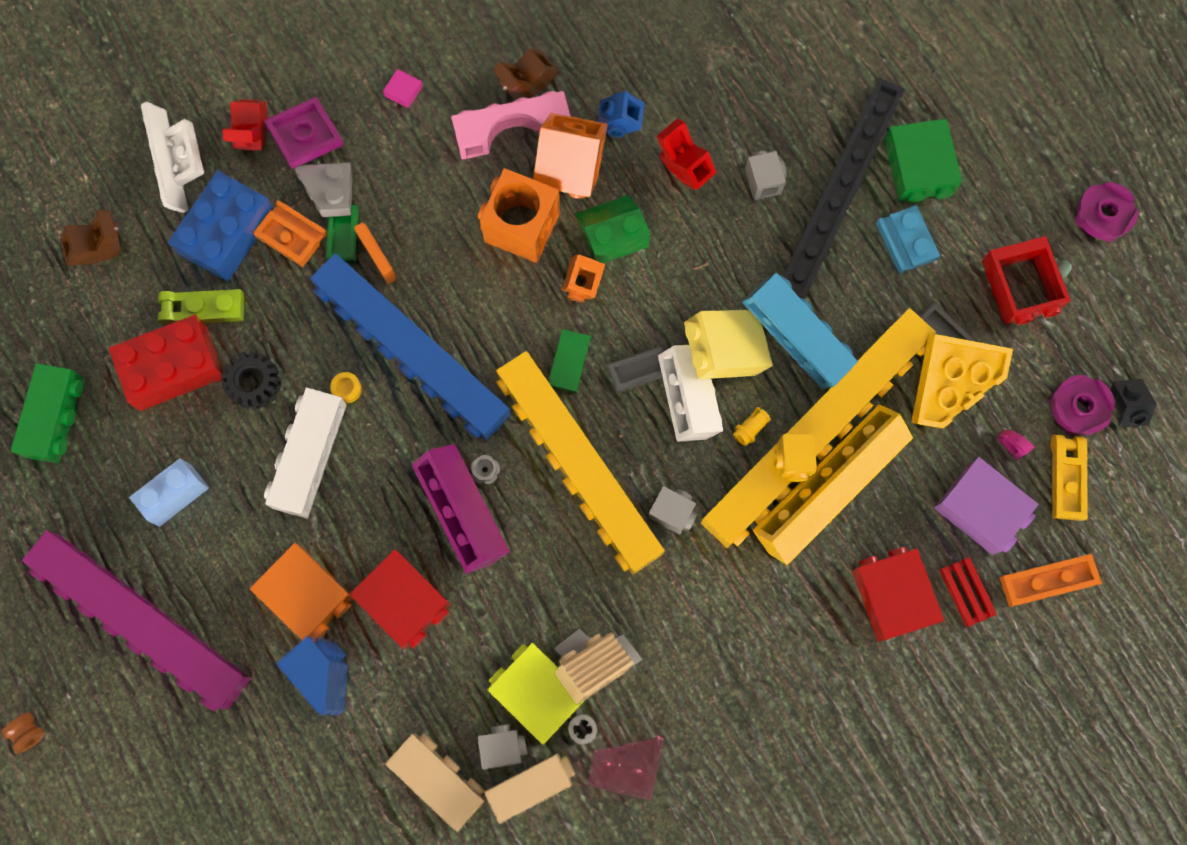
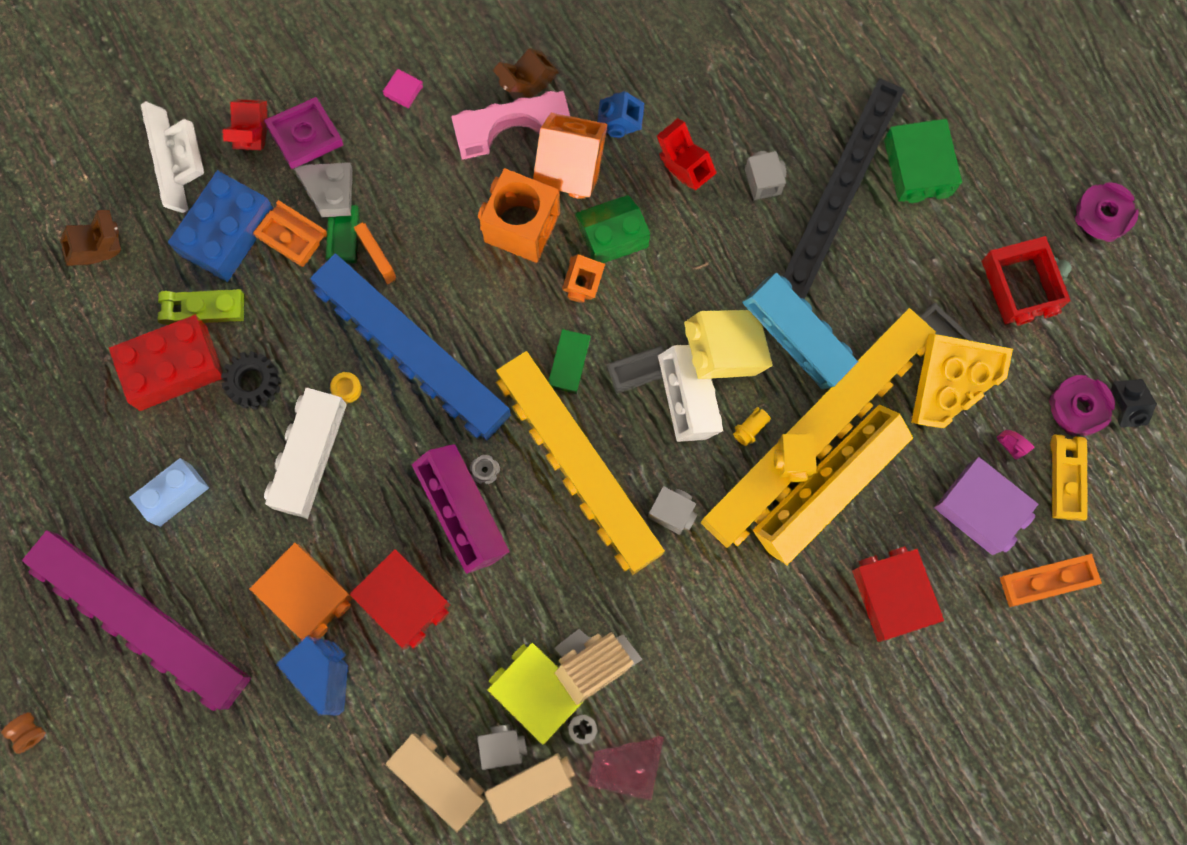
green brick [11,363,84,464] -> none
dark azure plate [876,205,940,274] -> none
red tile [939,557,997,627] -> none

